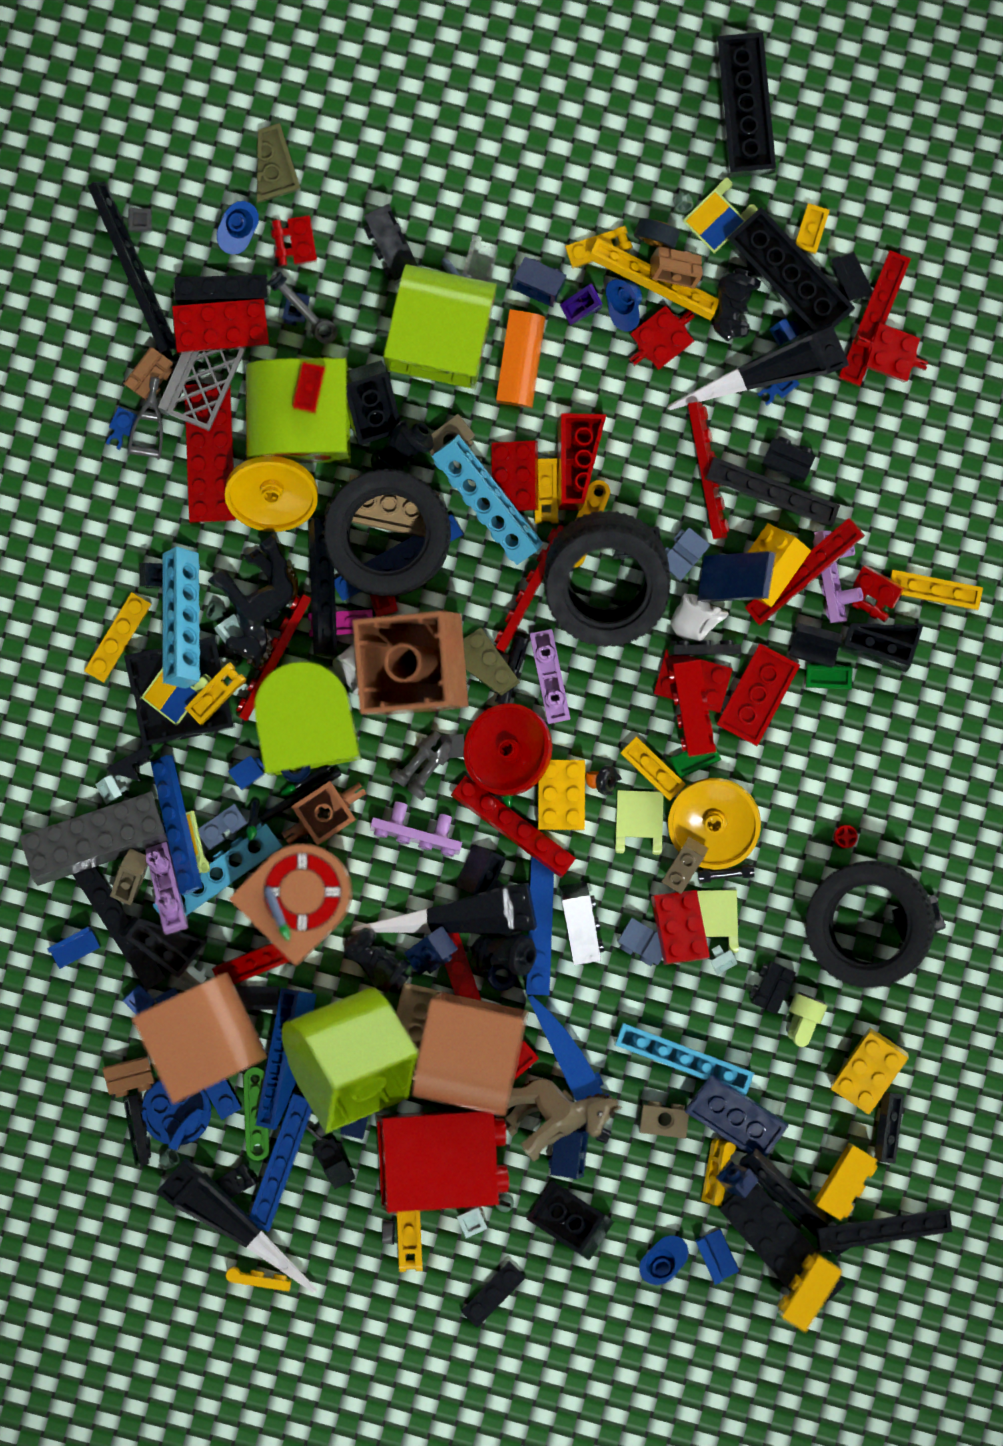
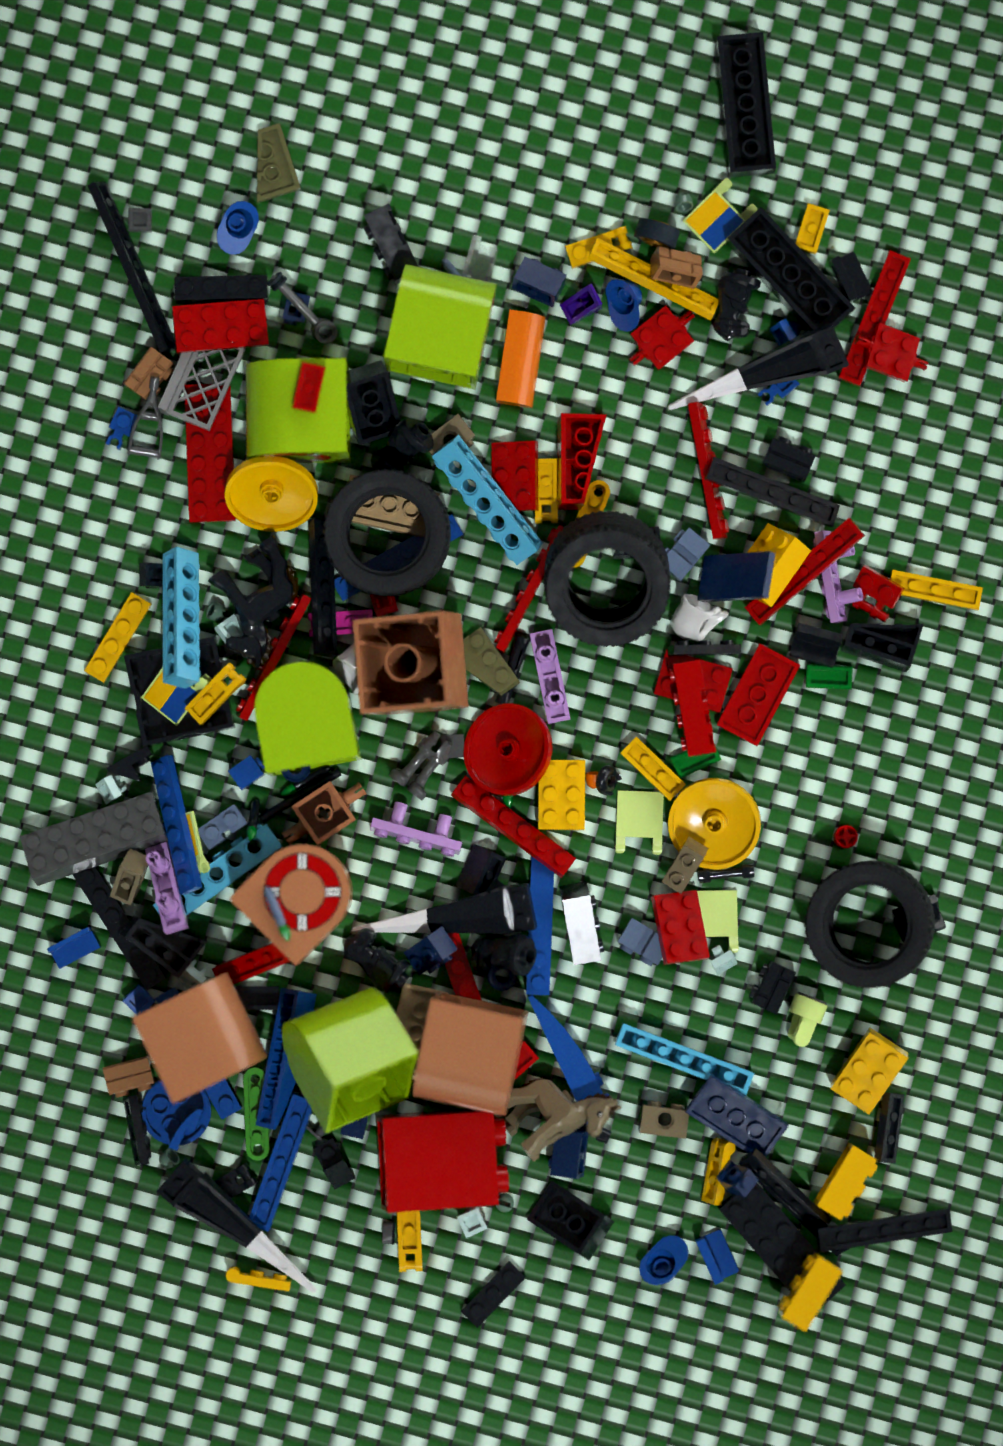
red plate [271,215,317,267] -> none

